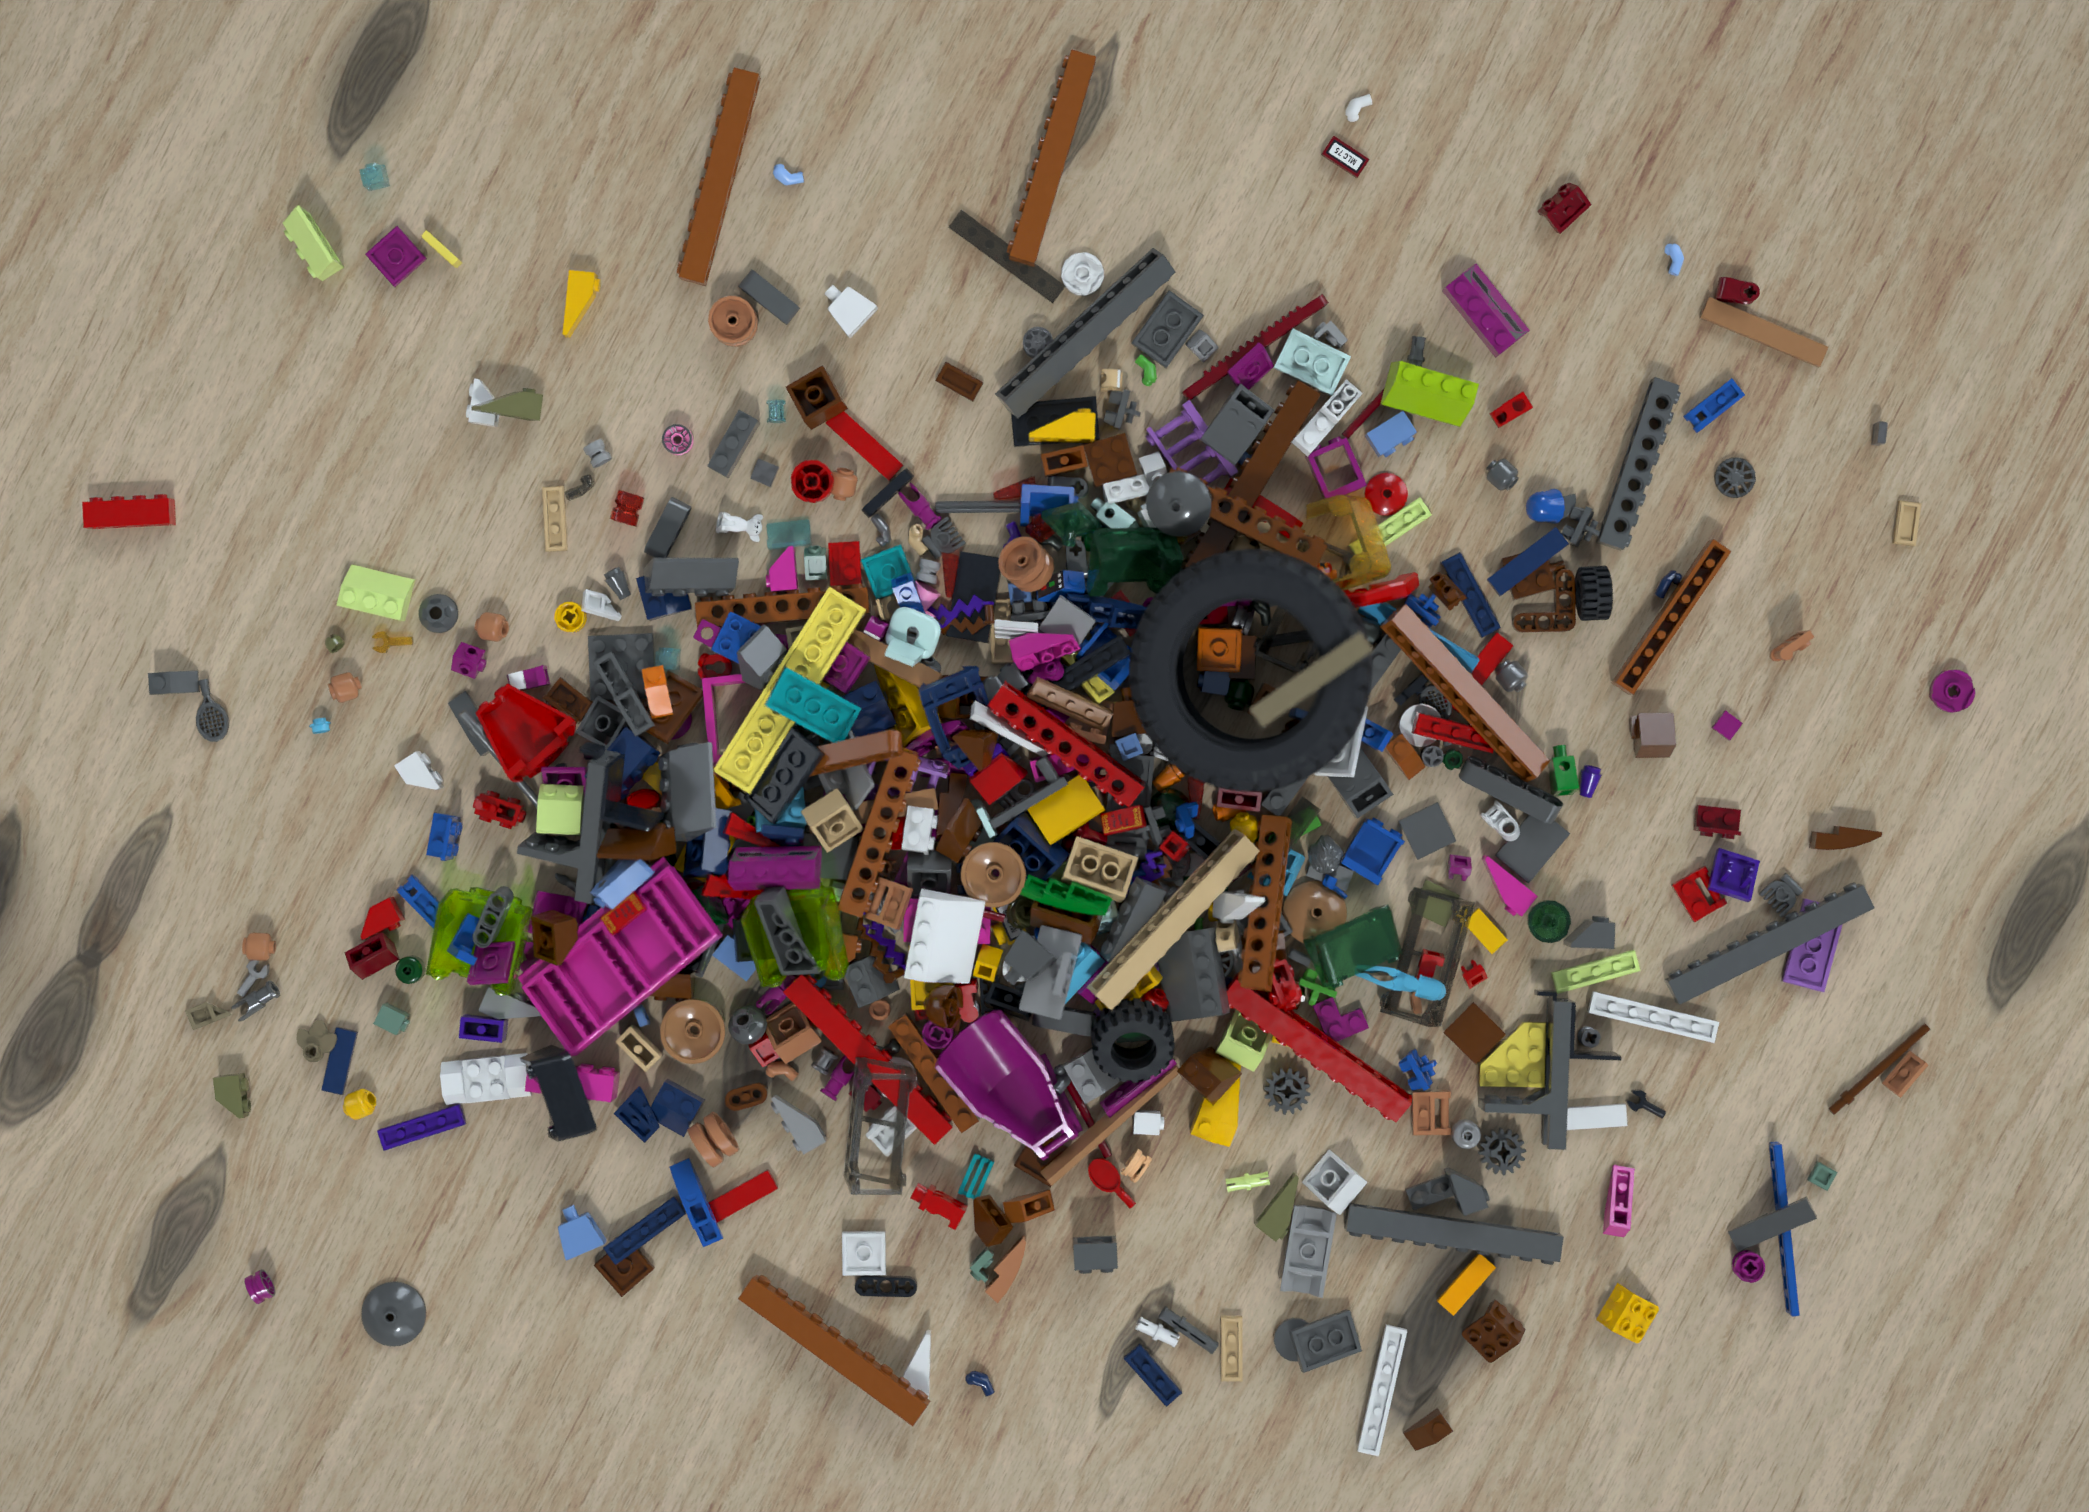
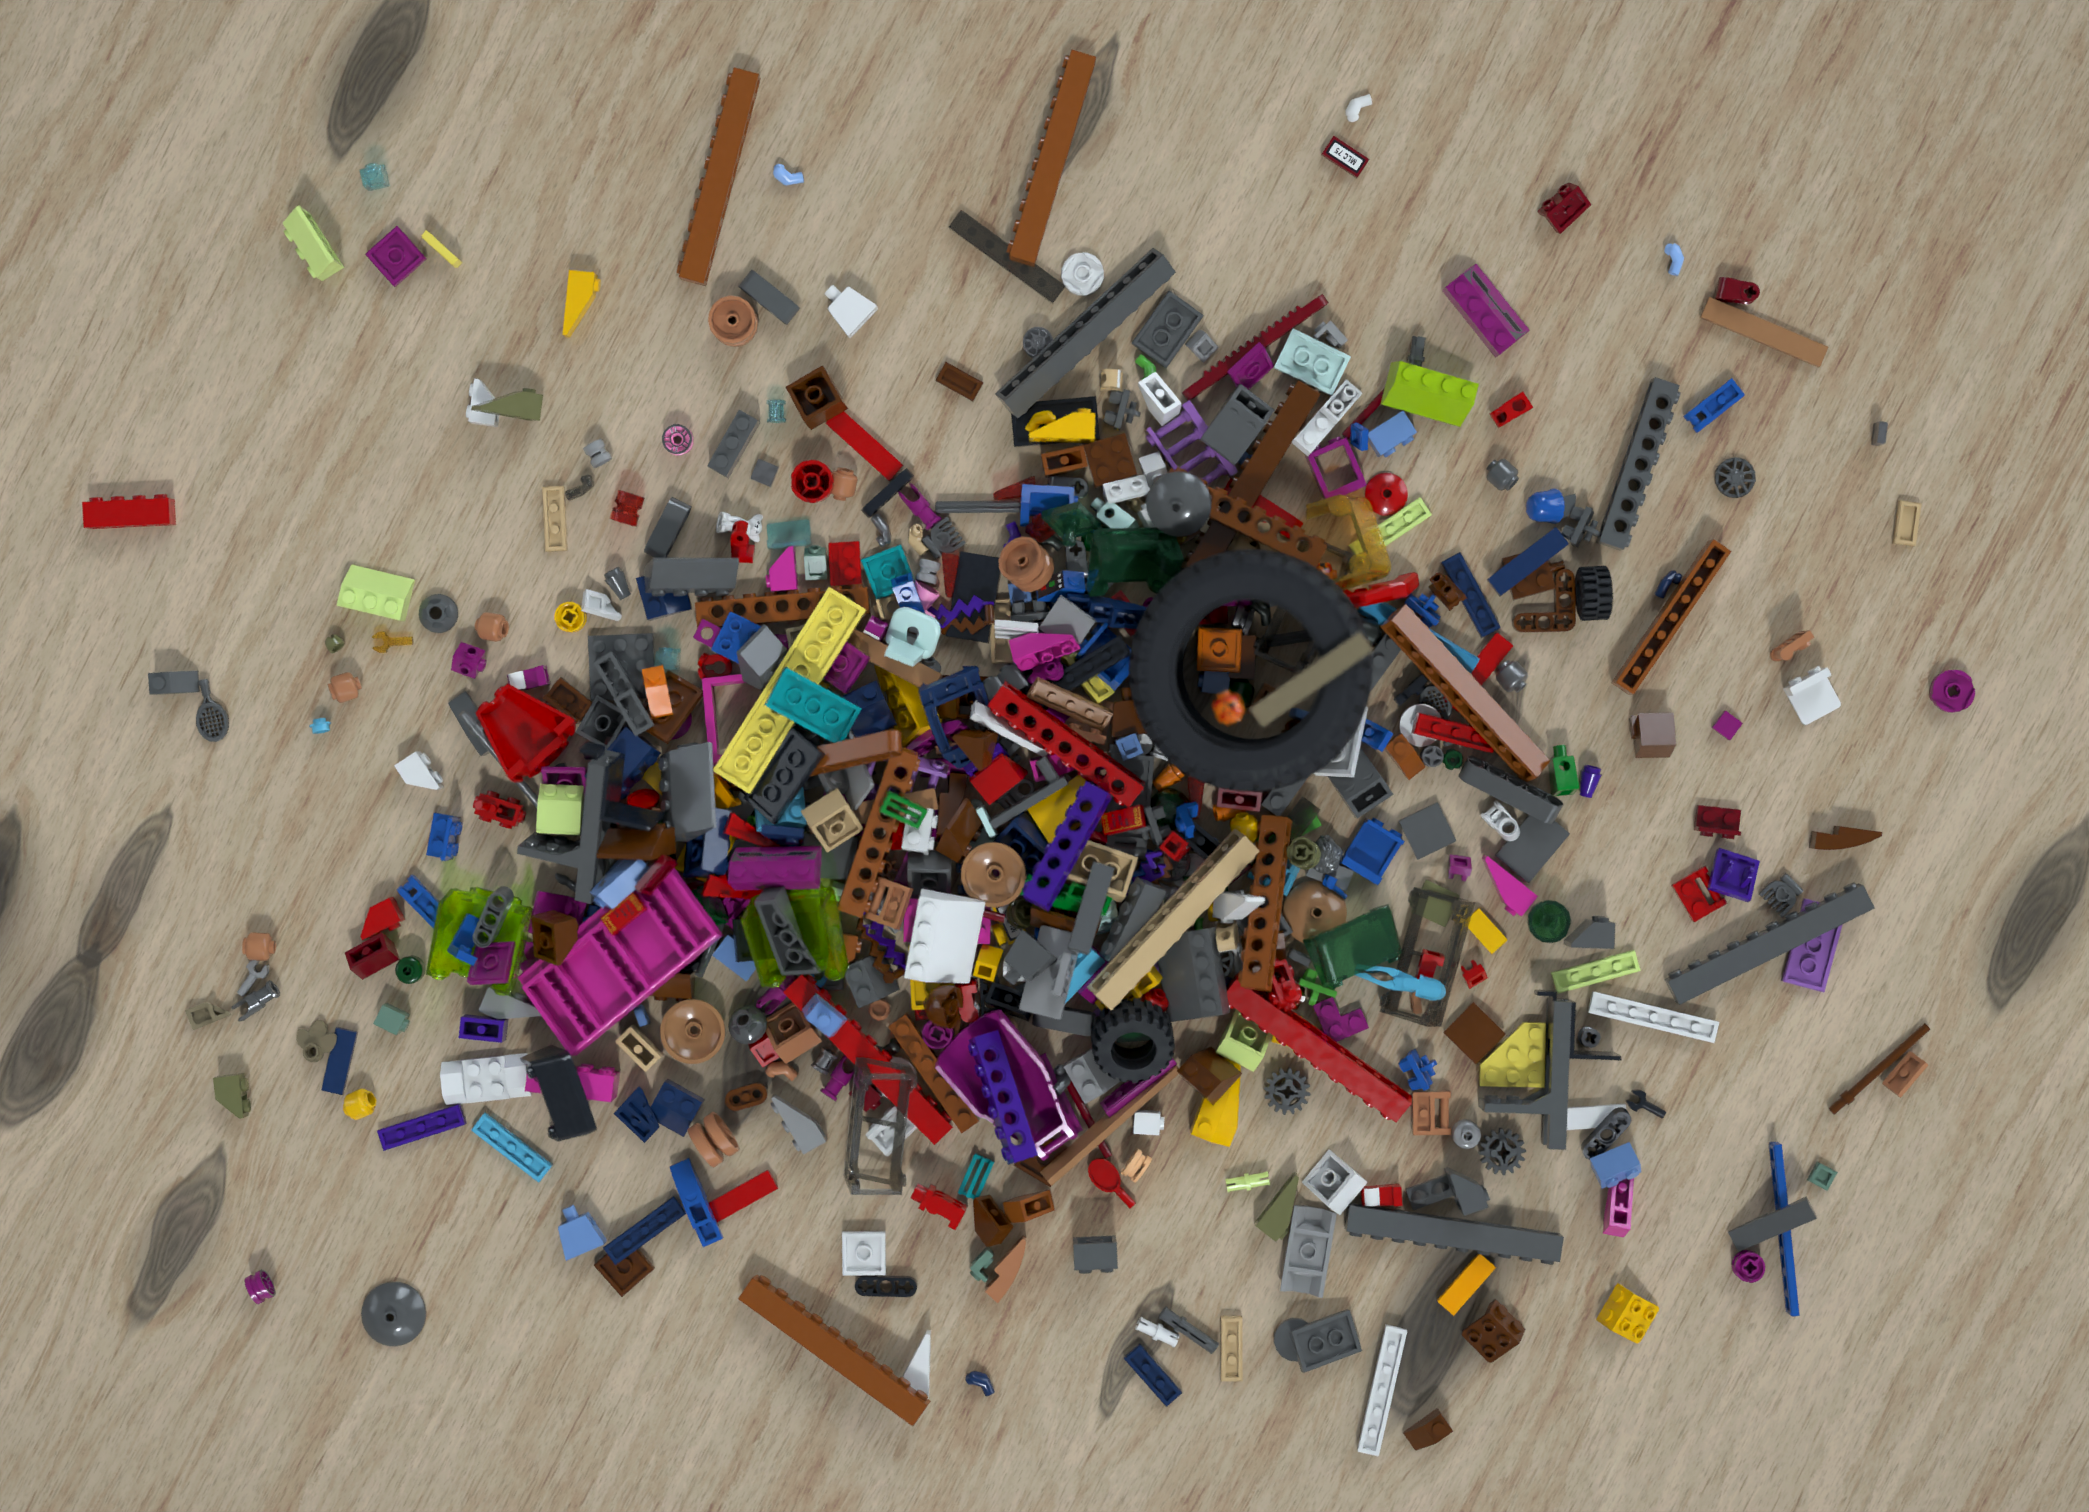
none -> medium azure tile [471,1112,553,1183]
none -> dark red tile [634,854,677,896]
none -> red leg [731,520,755,563]
none -> medium blue torso [802,993,848,1037]
none -> green tile [879,790,928,829]
none -> dark purple brick [968,1030,1038,1165]
none -> dark purple brick [1022,782,1112,912]
none -> yellow arm [1025,410,1056,433]
none -> dark grey slope [1067,862,1115,955]
none -> white slope [1138,372,1182,426]
none -> head [1212,690,1245,725]
none -> olive wheel [1287,837,1321,870]
none -> blue tile [1350,423,1369,451]
none -> red leg [1361,1183,1402,1206]
none -> black beam [1581,1107,1631,1160]
none -> medium blue brick [1590,1142,1641,1188]
none -> white bracket [1783,666,1841,725]

